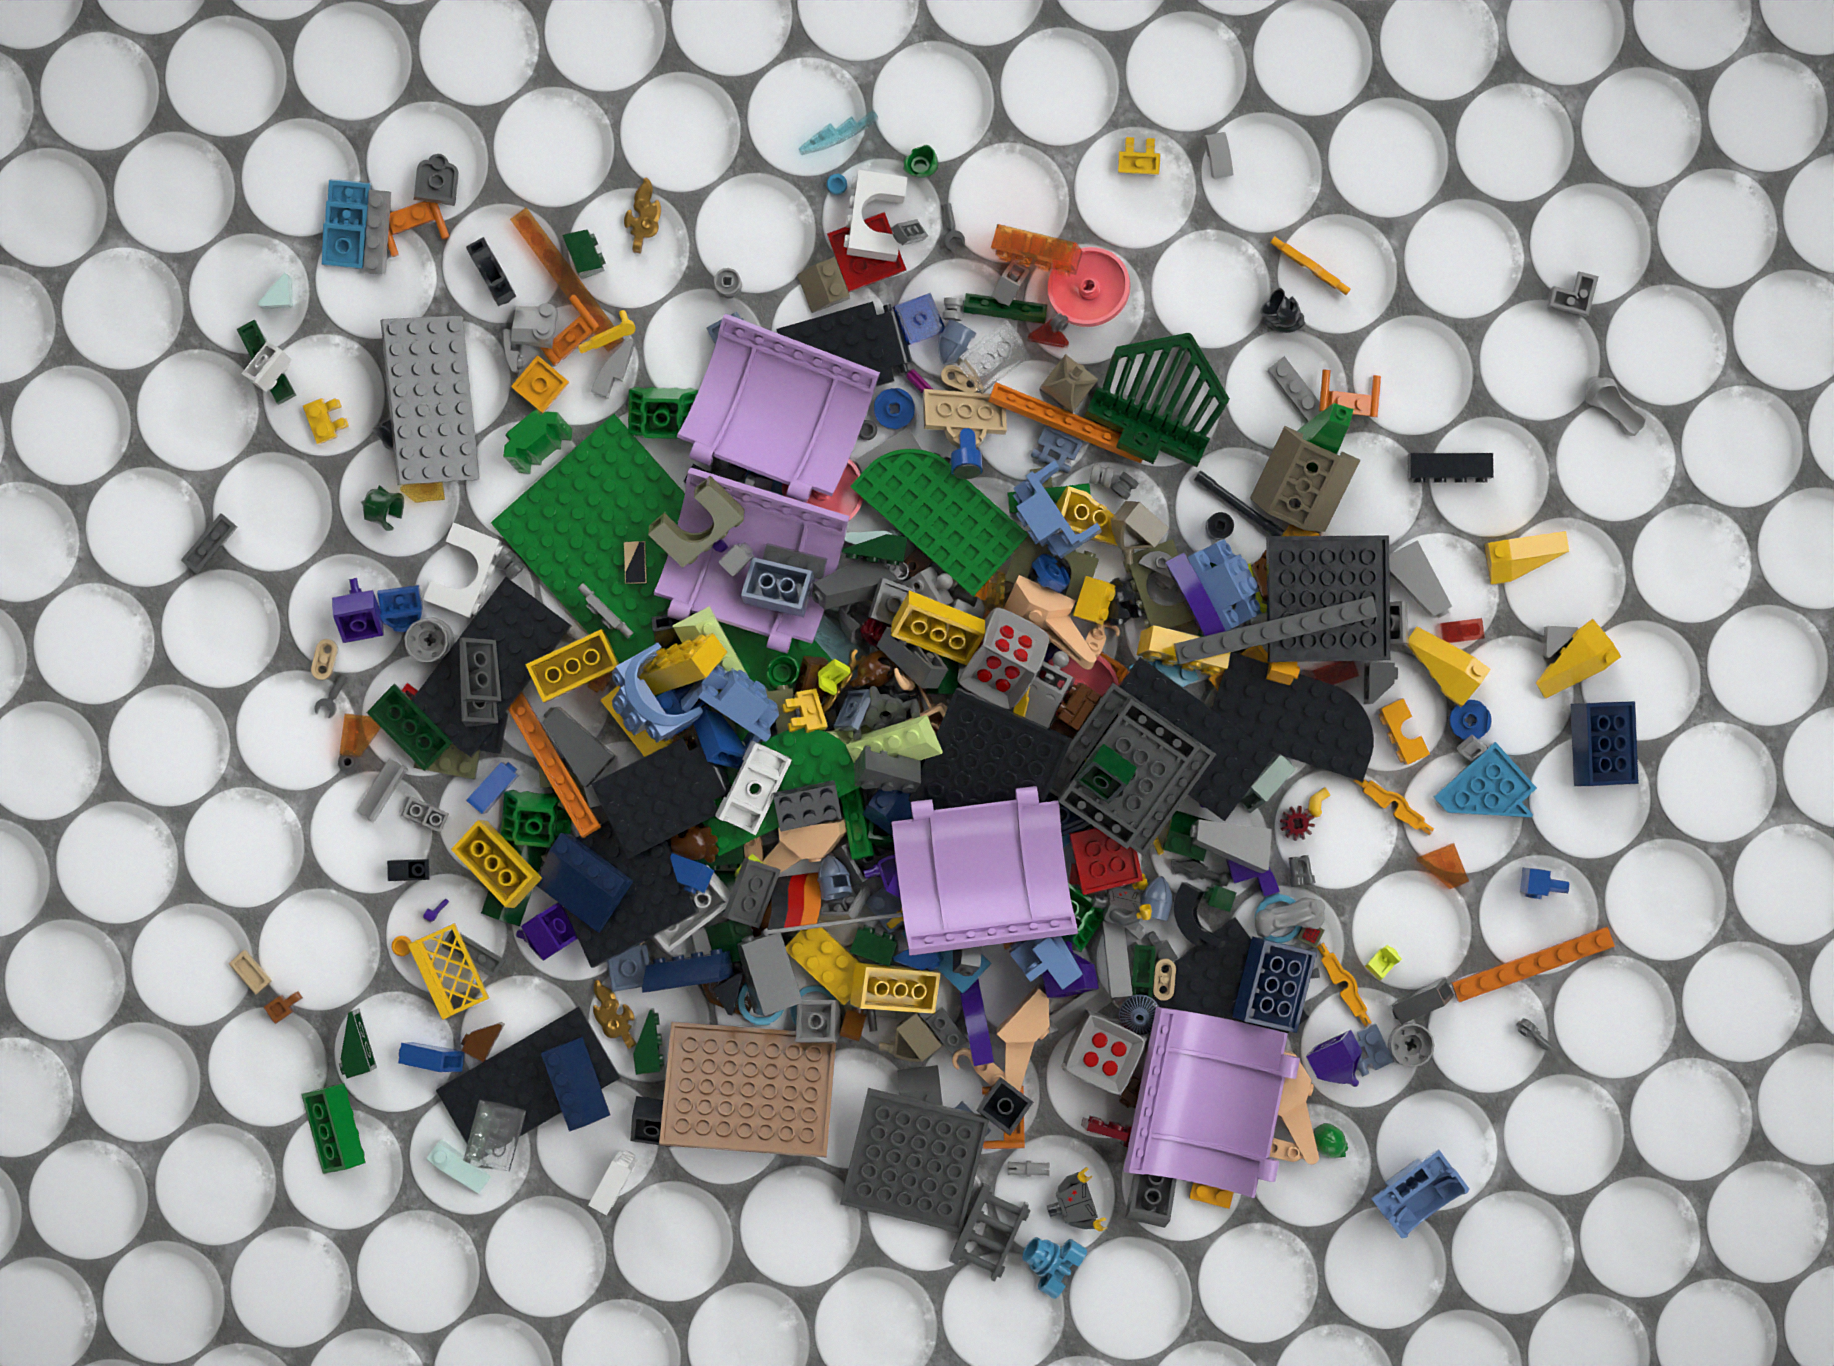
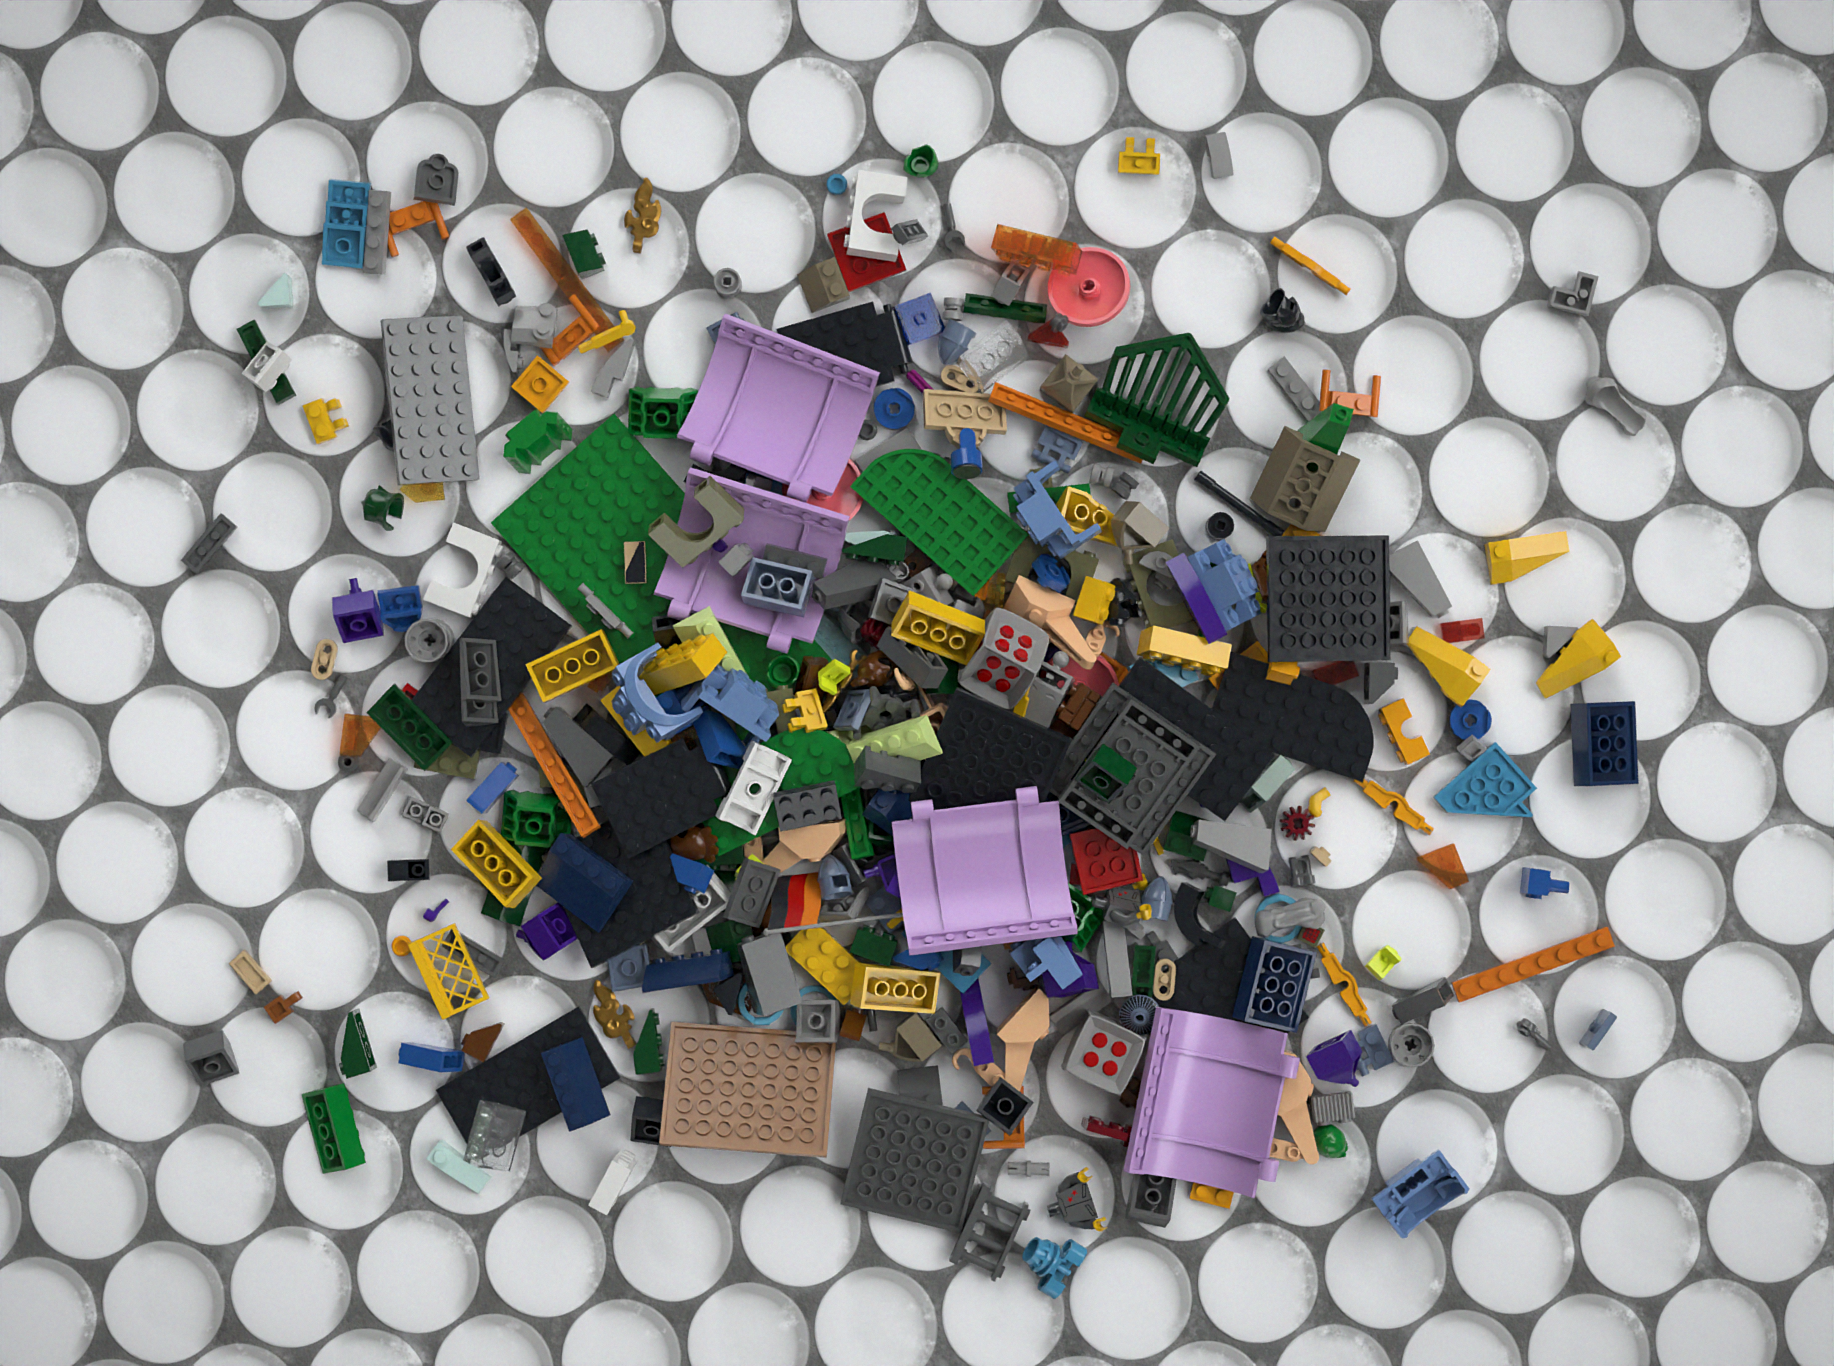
clear light blue slope [798,110,878,155] -> none
dark grey plate [1174,596,1377,664] -> none
black brick [1408,453,1494,483] -> none
none -> dark grey slope [183,1030,239,1086]
none -> black arch [573,703,641,766]
none -> reddish brown bracket [1006,967,1038,991]
none -> tan plate [1309,846,1332,867]
none -> light grey brick [1309,1091,1355,1126]
none -> sand blue plate [1579,1009,1617,1050]

